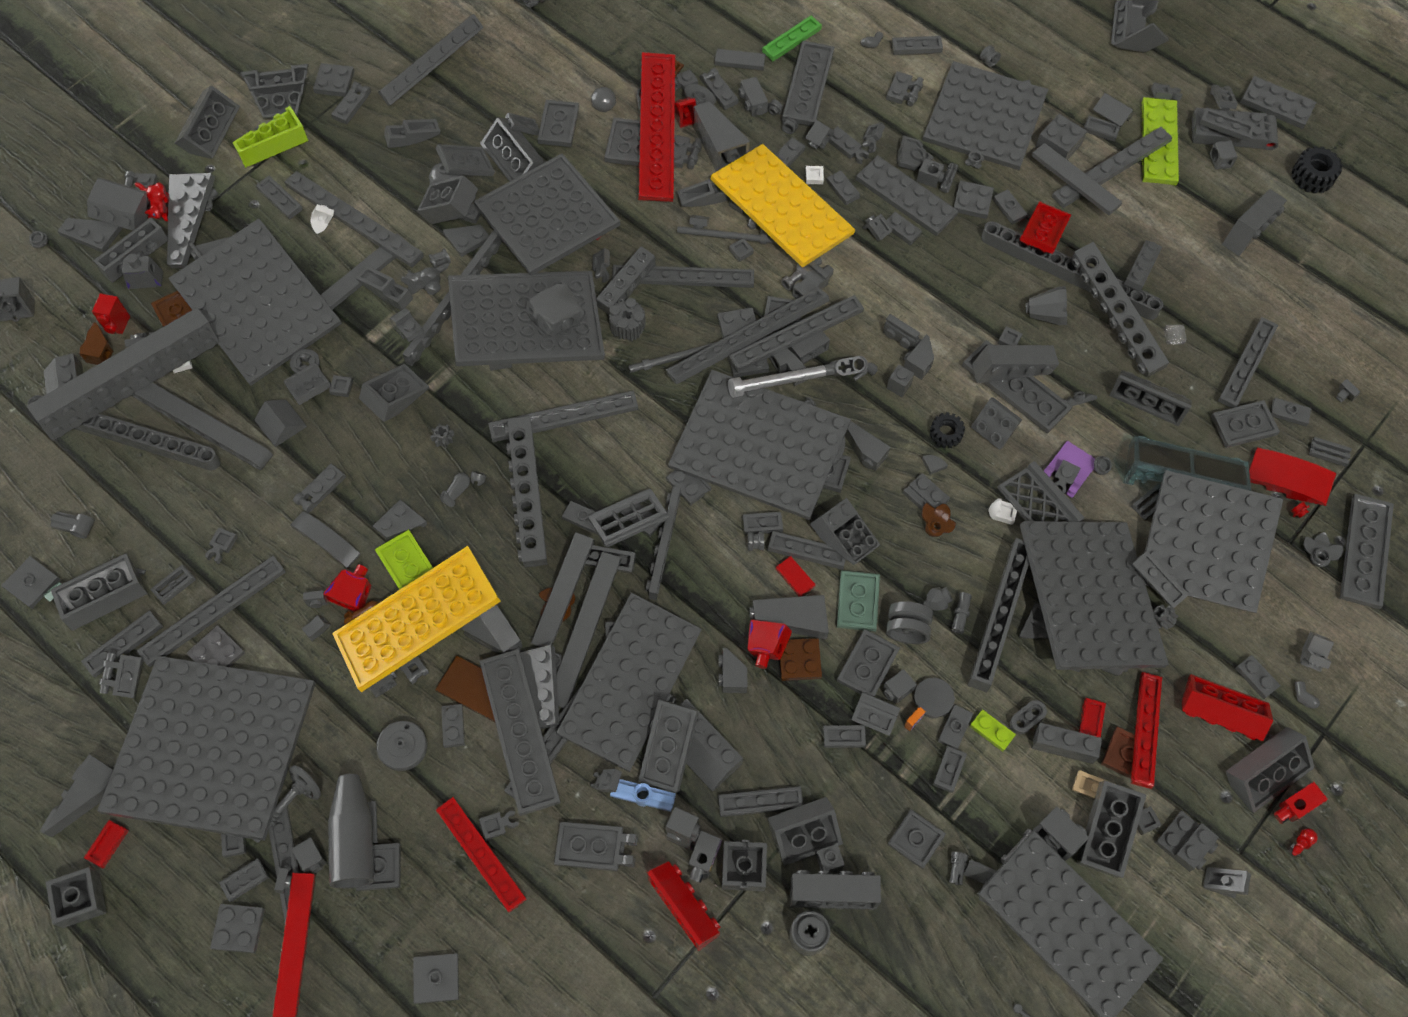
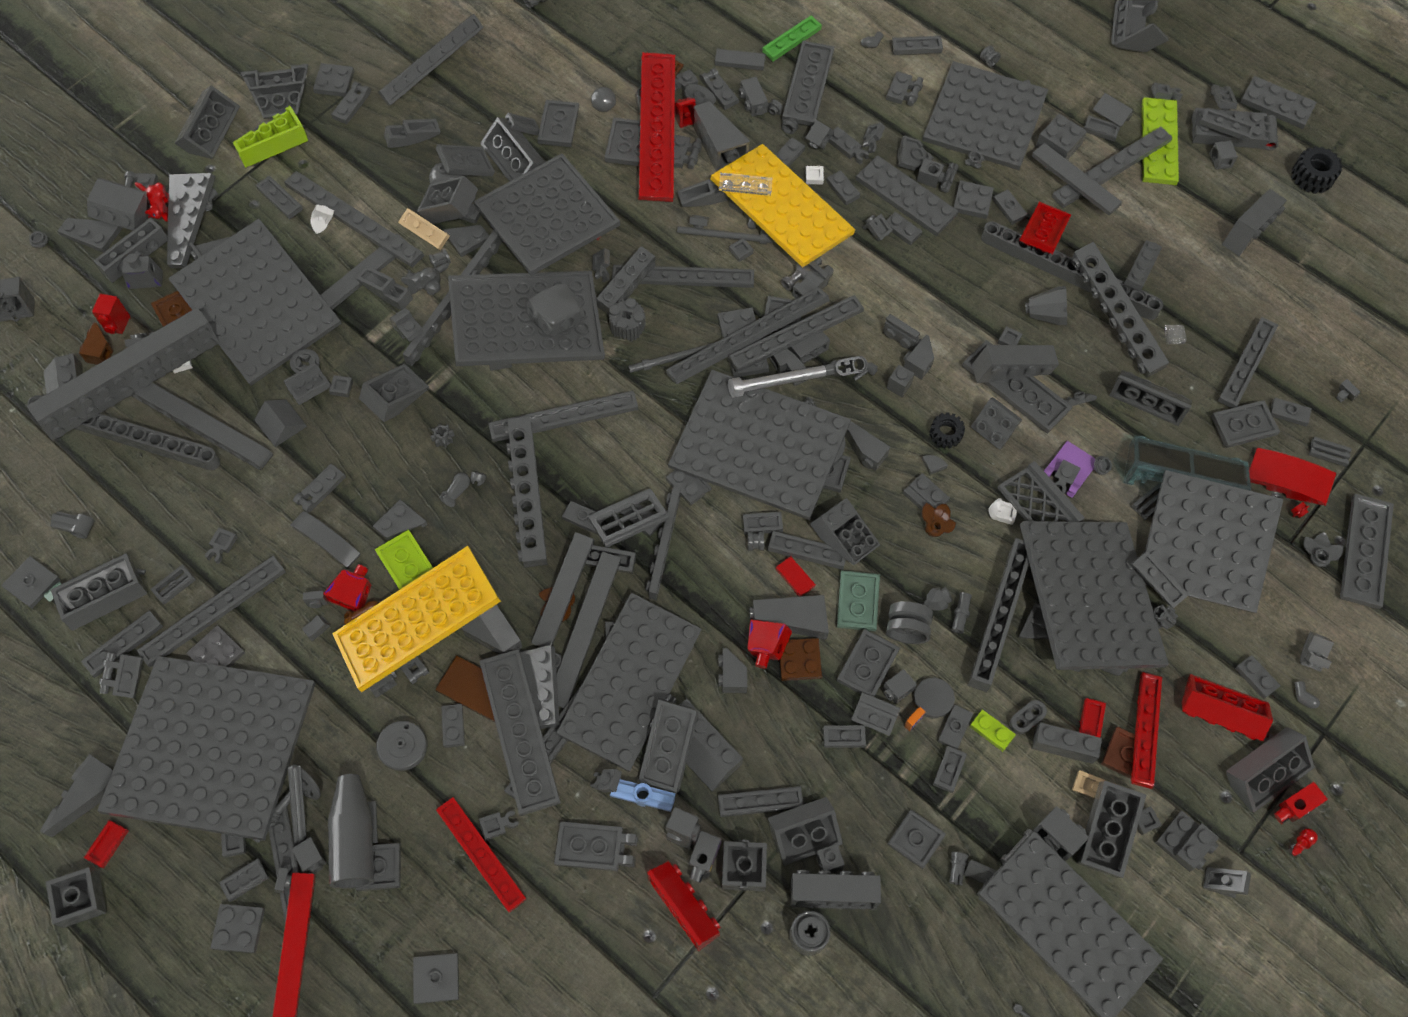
none -> dark grey axle [288,765,306,846]
none -> tan plate [398,208,450,251]
none -> clear plate [719,173,772,196]

